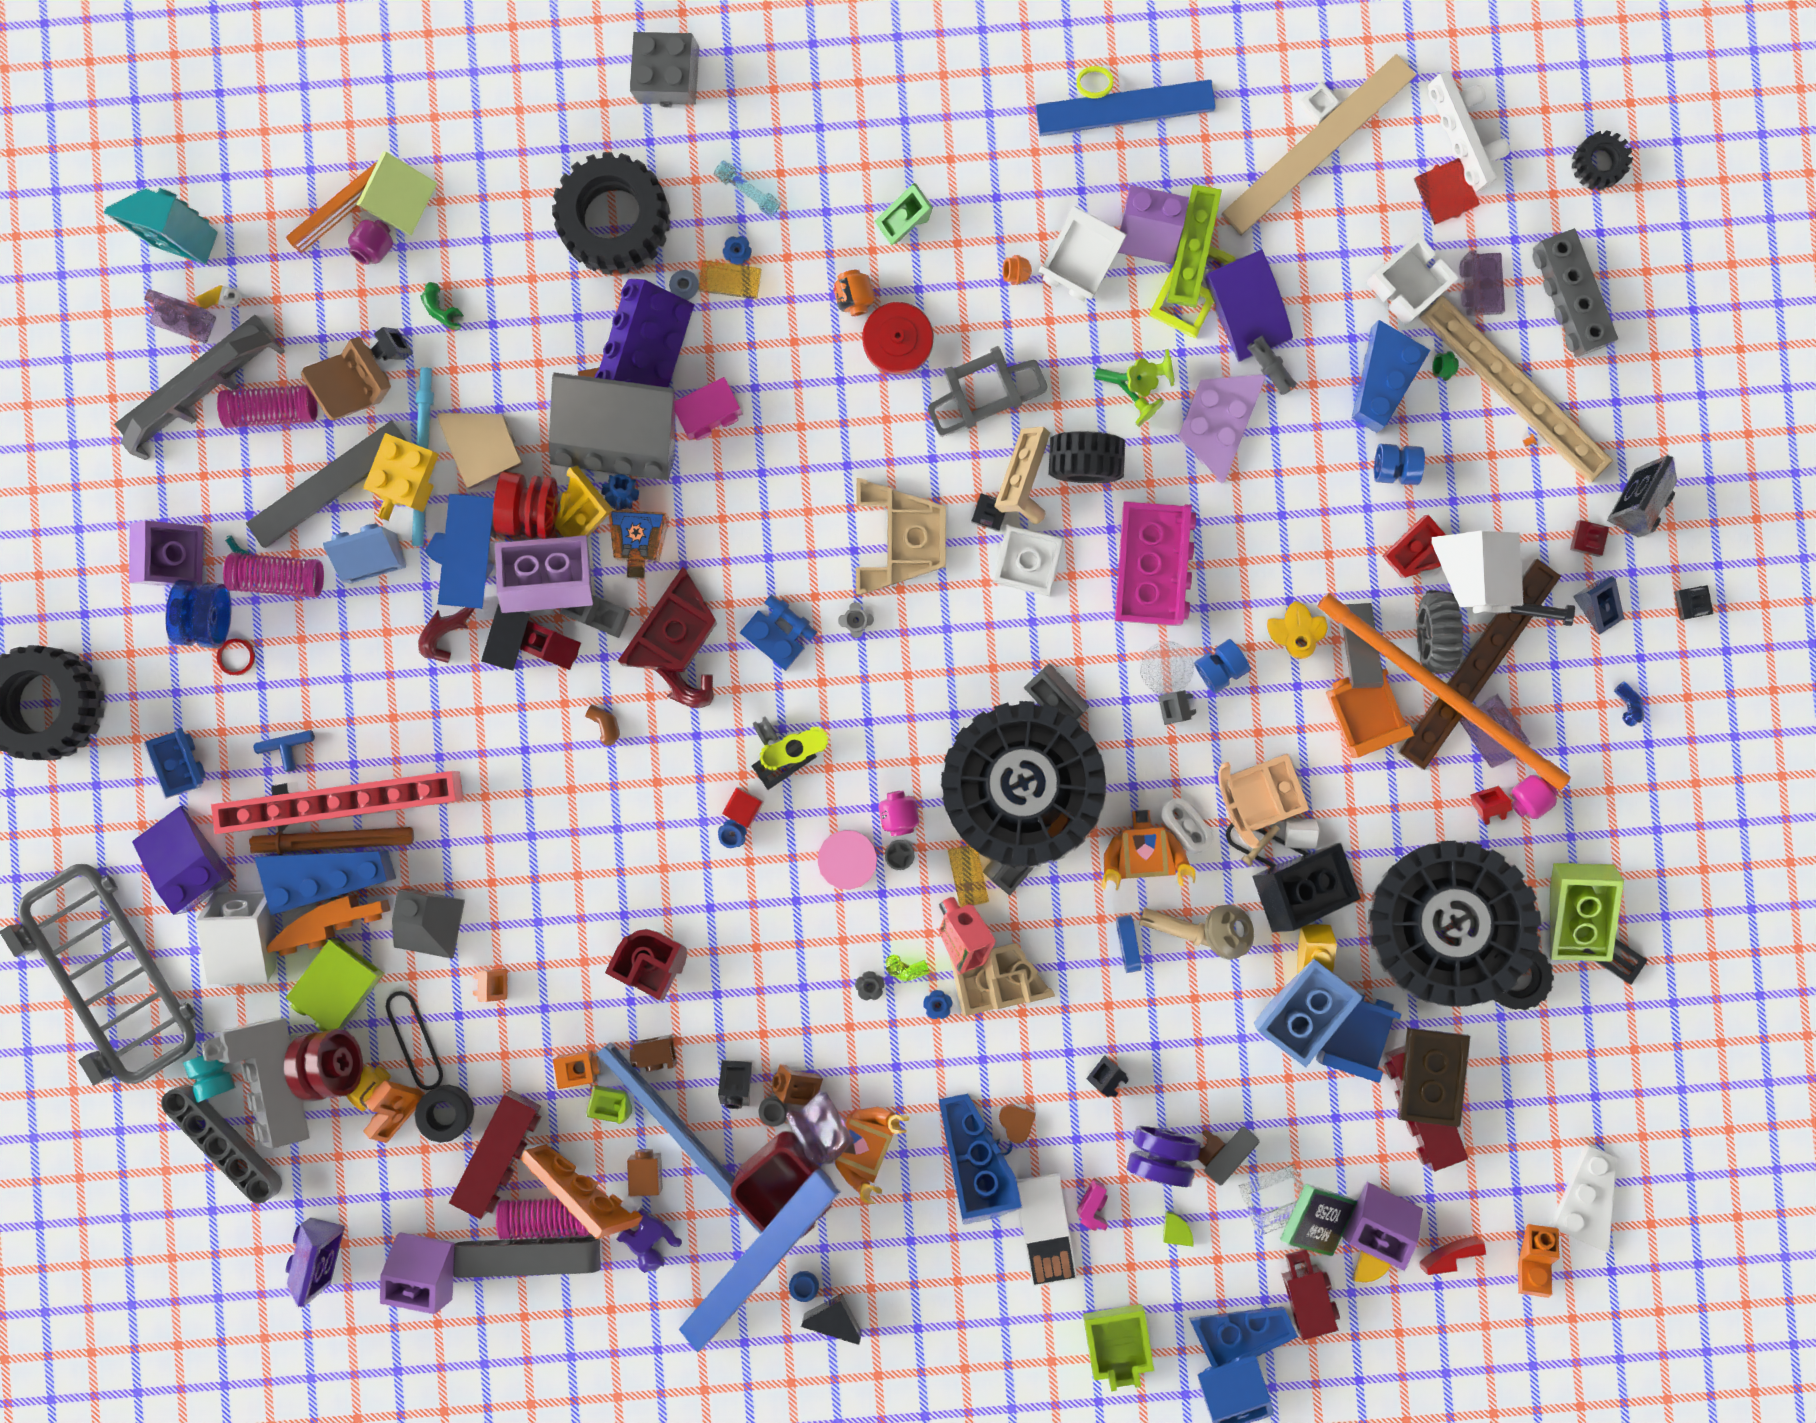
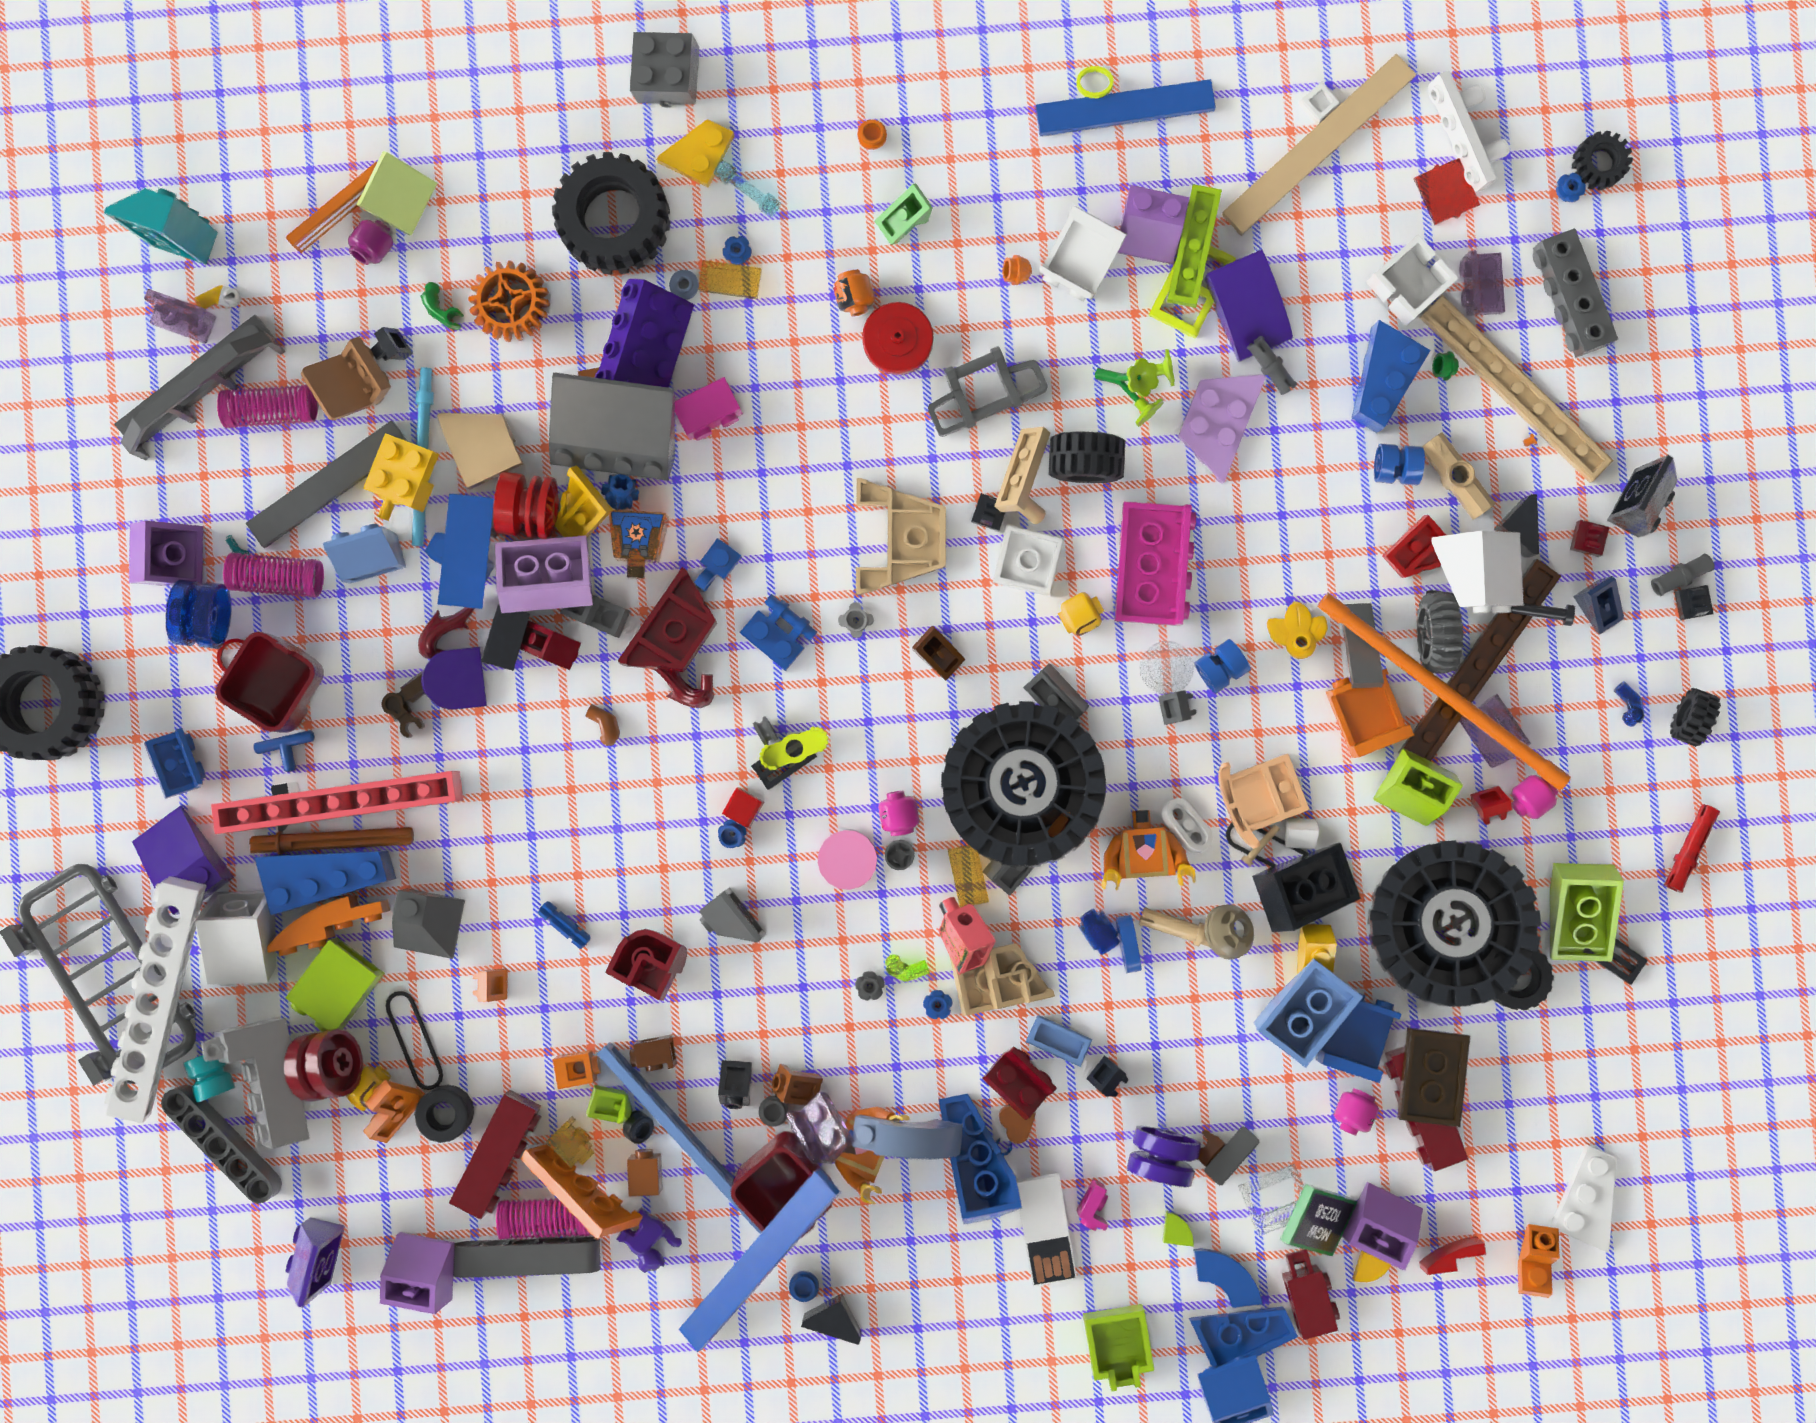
none -> white brick [104,876,206,1124]
none -> dark red piece [216,632,324,733]
none -> dark brown bar [381,671,425,738]
none -> dark purple tile [421,647,487,710]
none -> orange gear [468,260,550,342]
none -> blue axle [538,901,591,949]
none -> clear yellow brick [546,1116,595,1168]
none -> black tile [622,1110,654,1144]
none -> yellow wing [656,119,735,188]
none -> blue plate [694,538,742,592]
none -> dark grey slope [699,887,767,942]
none -> sand blue arch [852,1115,963,1159]
none -> orange plate [857,119,887,150]
none -> reddish brown slope [912,625,966,681]
none -> dark red bracket [982,1047,1057,1120]
none -> medium blue tile [1026,1015,1093,1067]
none -> yellow head [1058,592,1105,636]
none -> clear blue brick [1078,908,1120,955]
none -> blue tile [1193,1248,1262,1308]
none -> dark pink head [1334,1088,1379,1136]
none -> lime slope [1373,748,1463,826]
none -> tan piece [1422,432,1496,520]
none -> black slope [1494,494,1539,558]
none -> blue plate [1556,173,1586,202]
none -> dark grey pin [1651,554,1715,597]
none -> red pin [1664,804,1720,893]
none -> black tyre [1670,688,1721,747]

